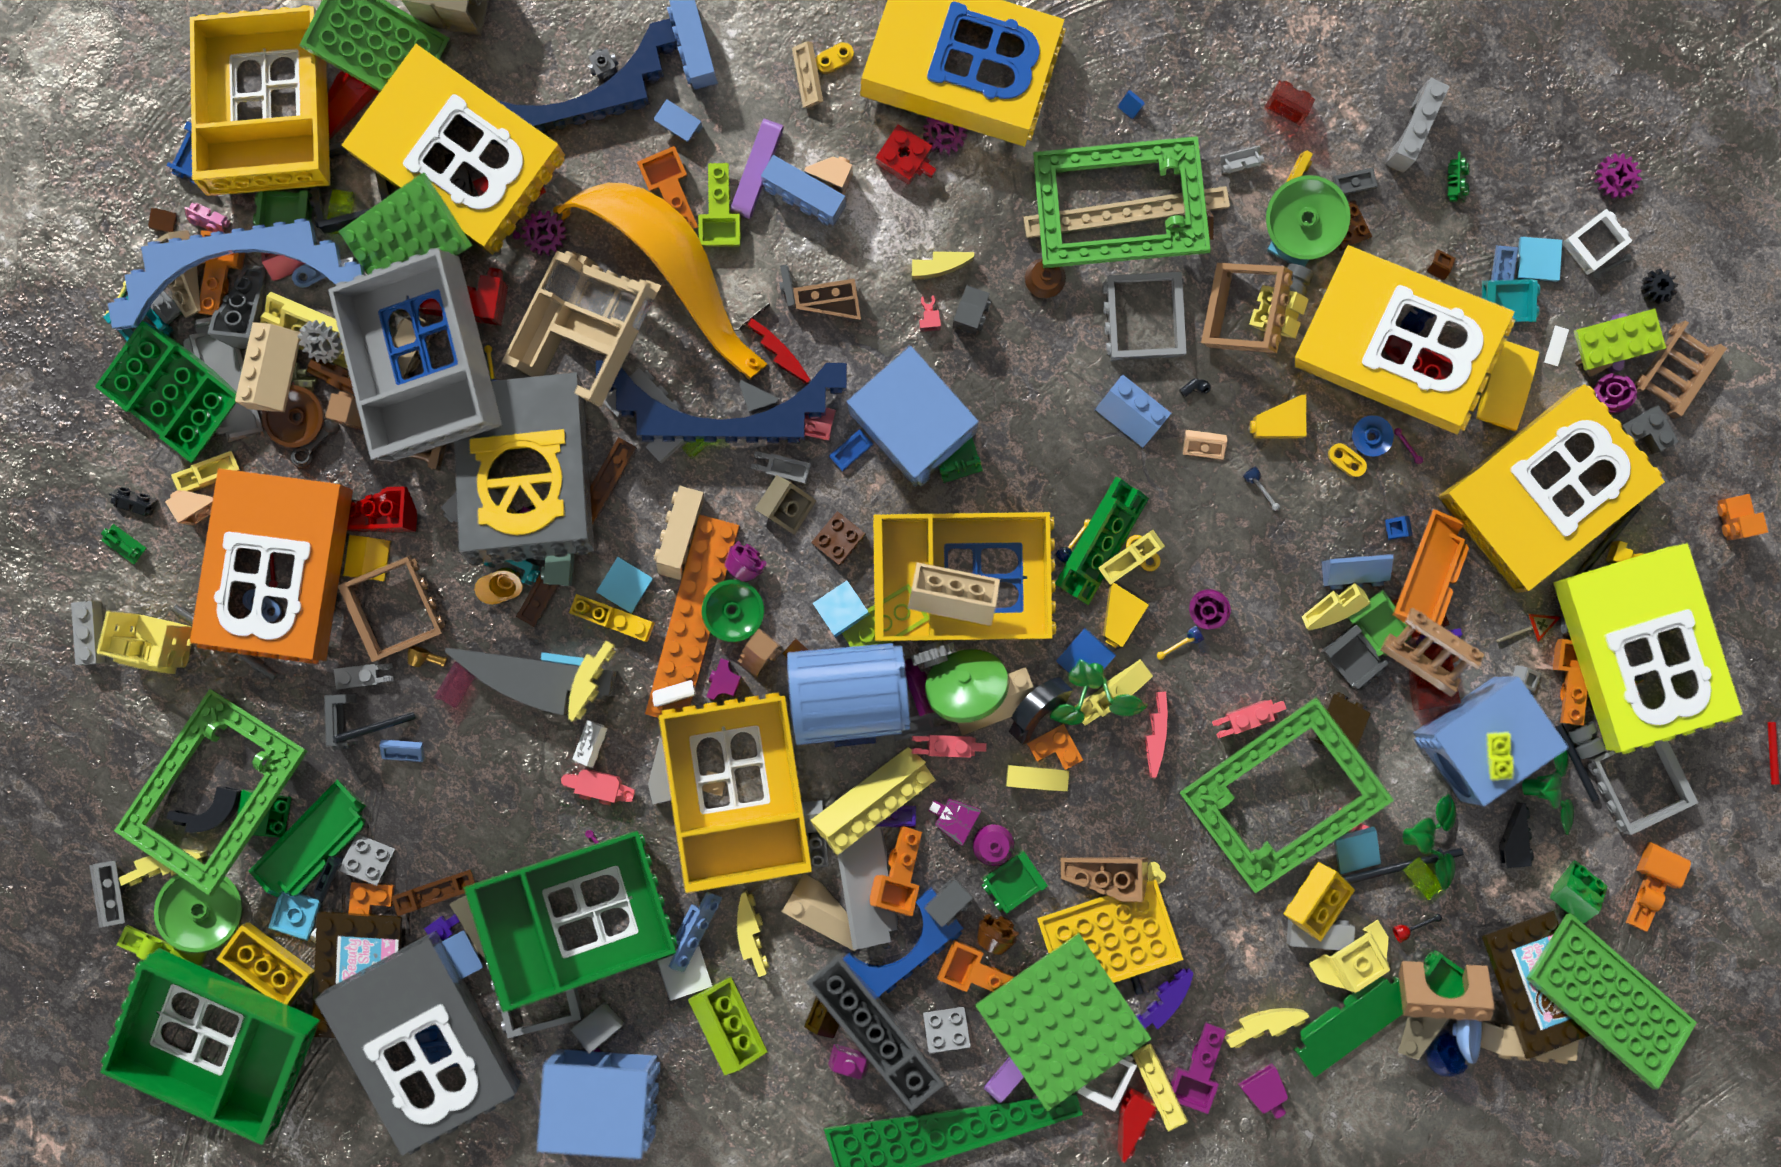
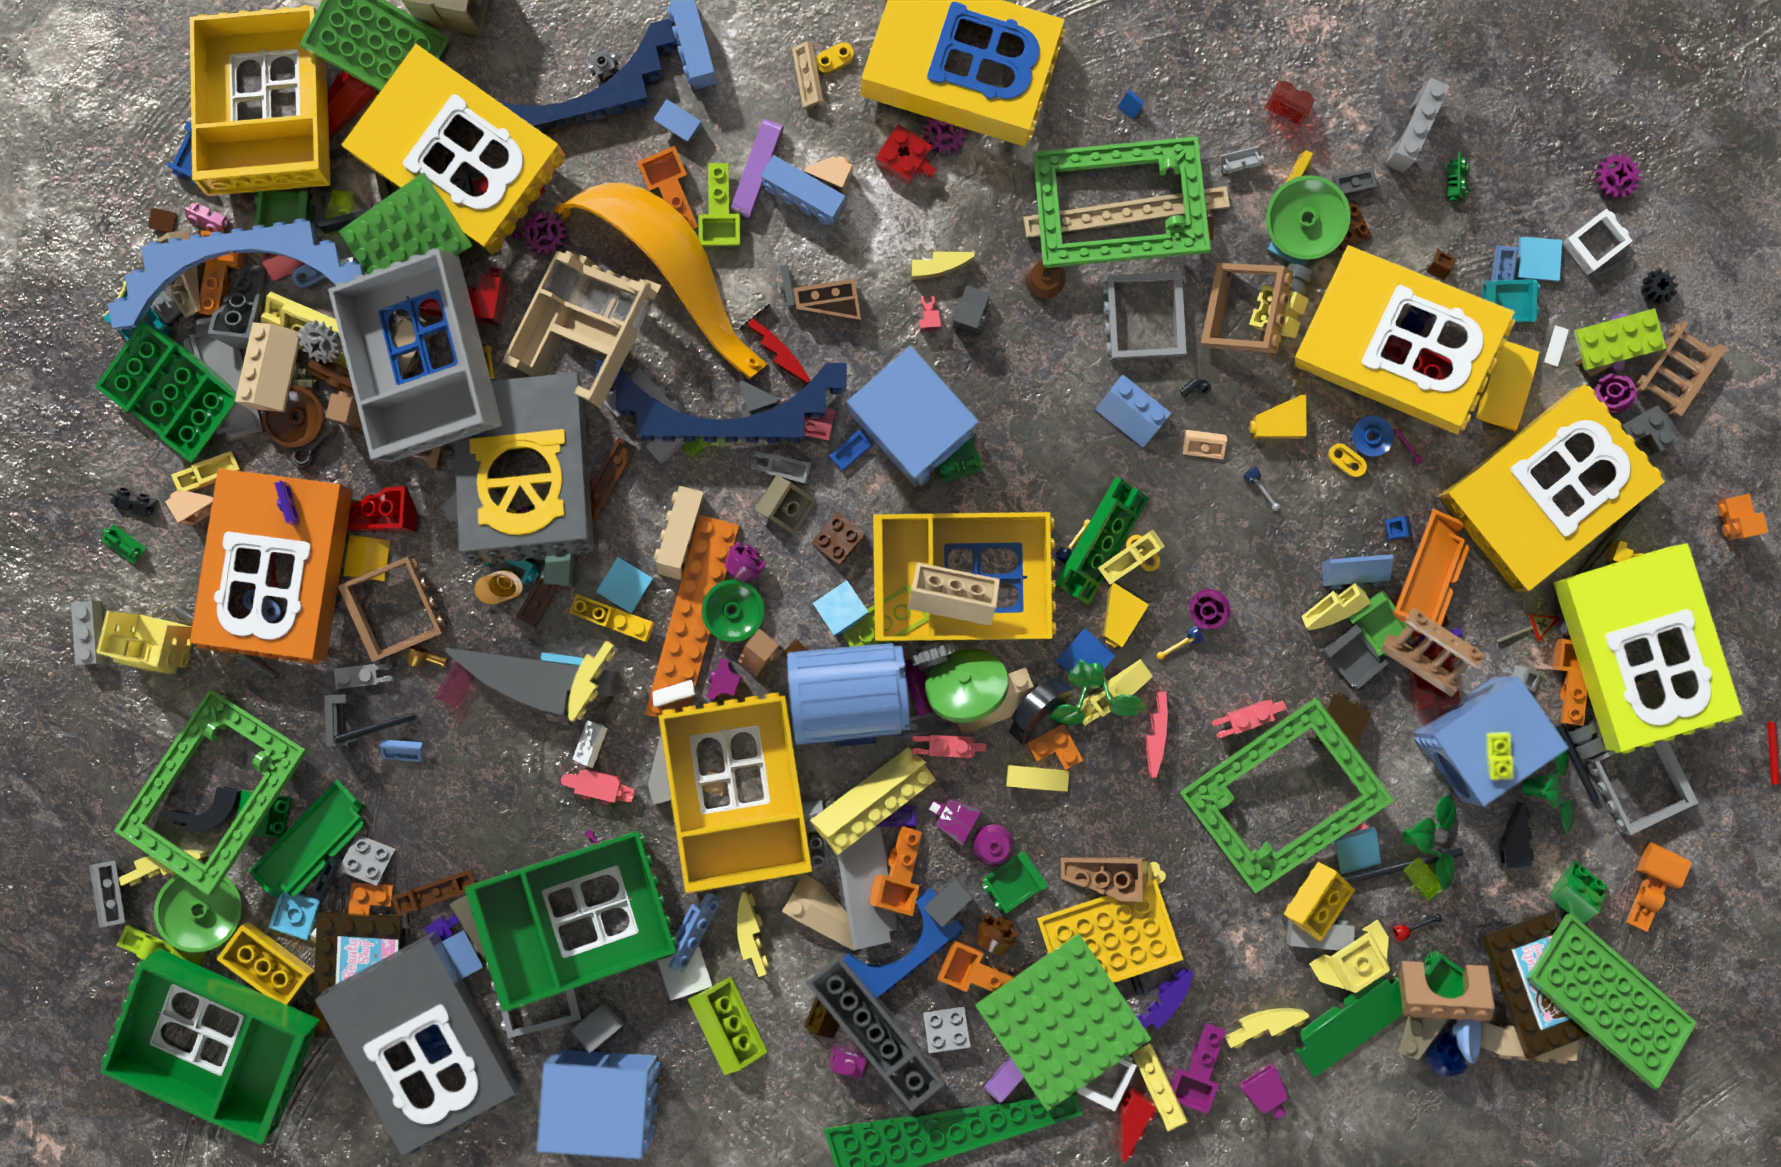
none -> dark purple plate [274,481,300,525]

